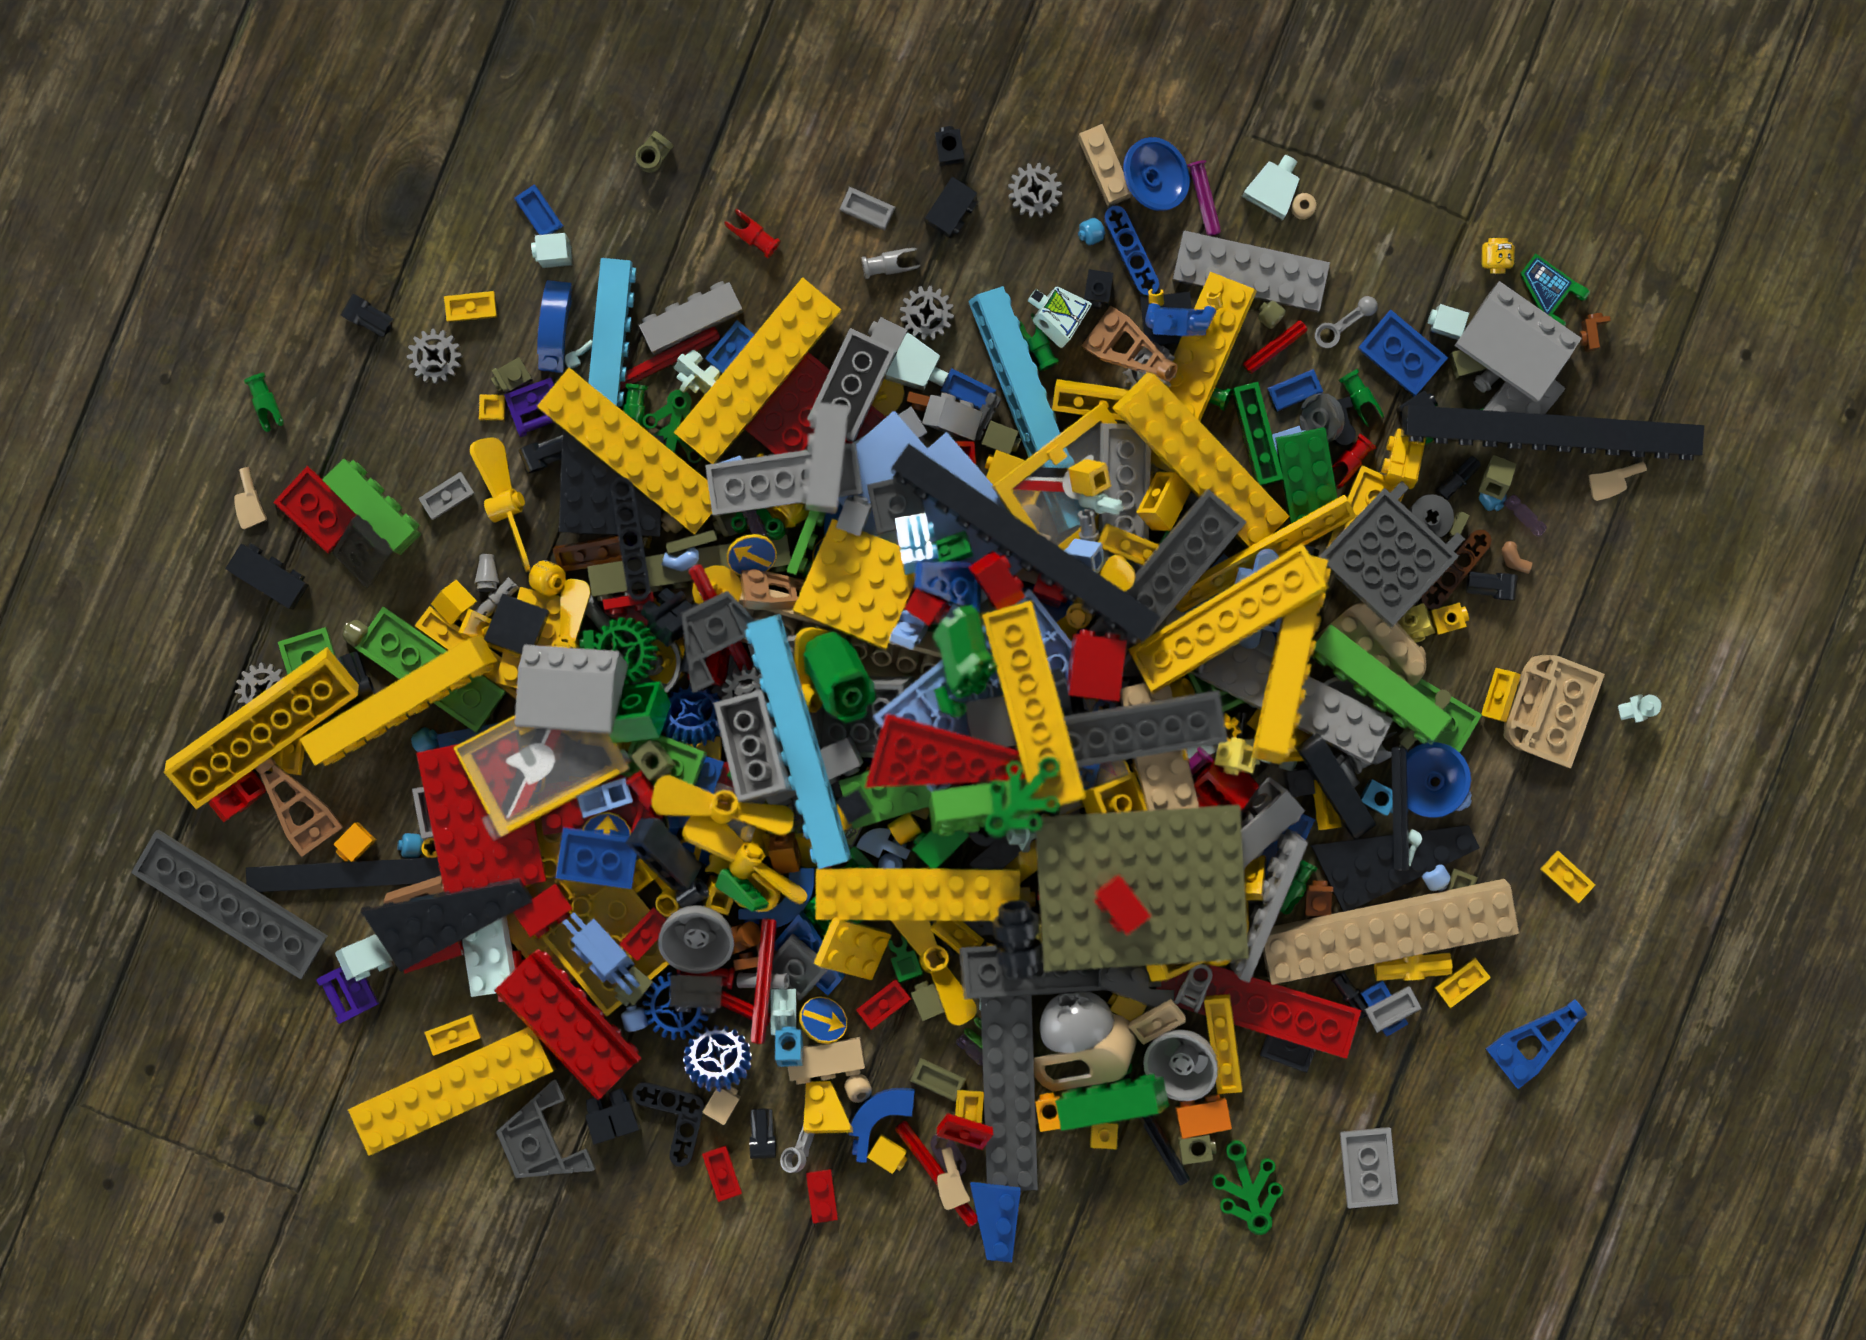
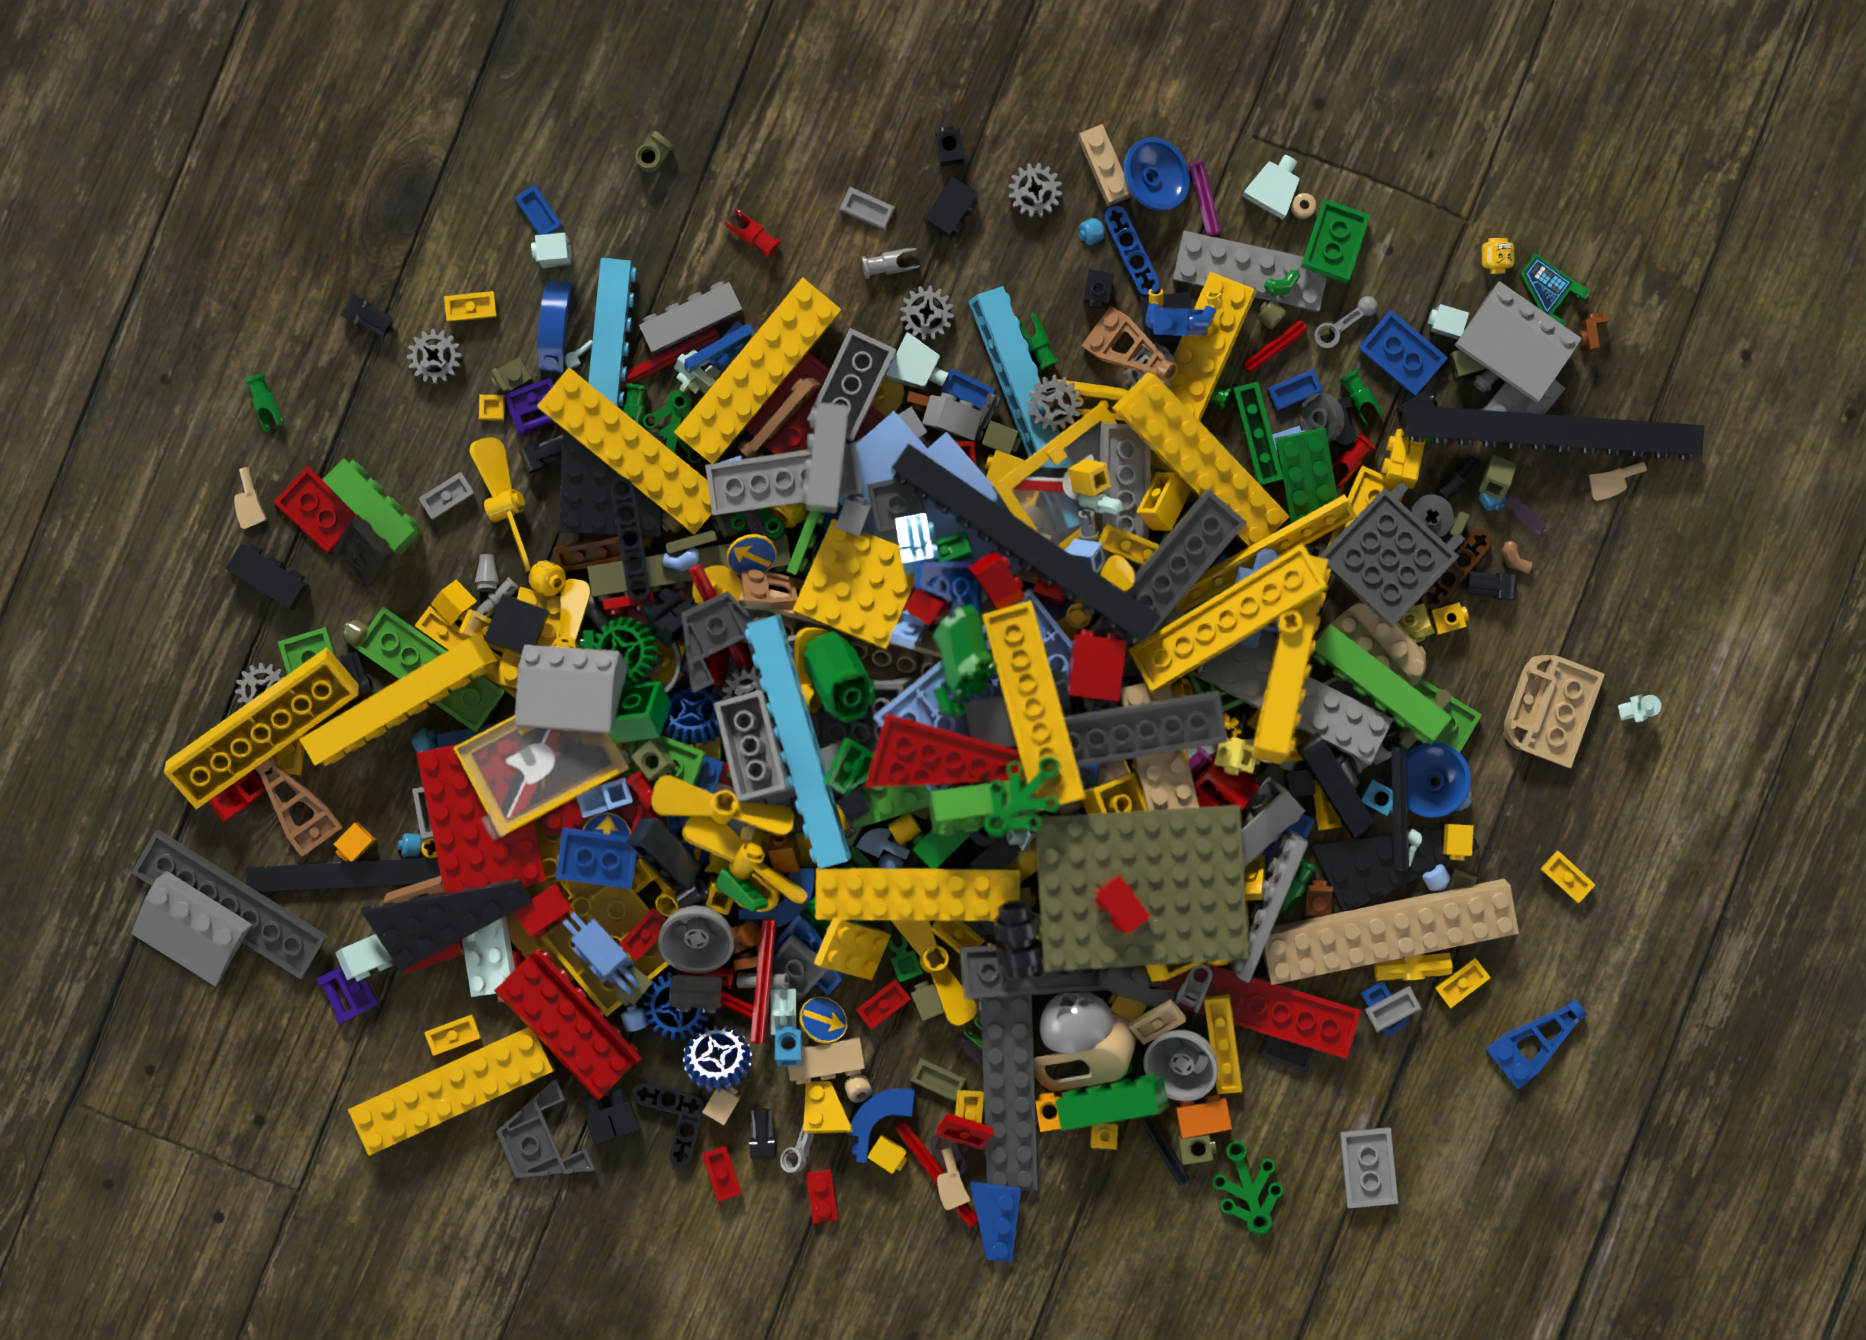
light grey brick [868,317,908,355] -> none
light aqua torso [1028,287,1092,348] -> none
black axle [1331,971,1368,1019] -> none
yellow plate [1481,668,1521,722] -> none
none -> light grey slope [131,871,252,987]
none -> blue tile [684,324,754,374]
none -> medium nougat plate [738,378,821,459]
none -> green wing [822,738,874,796]
none -> light grey gear [1027,375,1082,431]
none -> green arm [1264,269,1301,296]
none -> yellow bush [1278,610,1302,635]
none -> green plate [1300,198,1370,284]
none -> yellow brick [1443,824,1474,860]

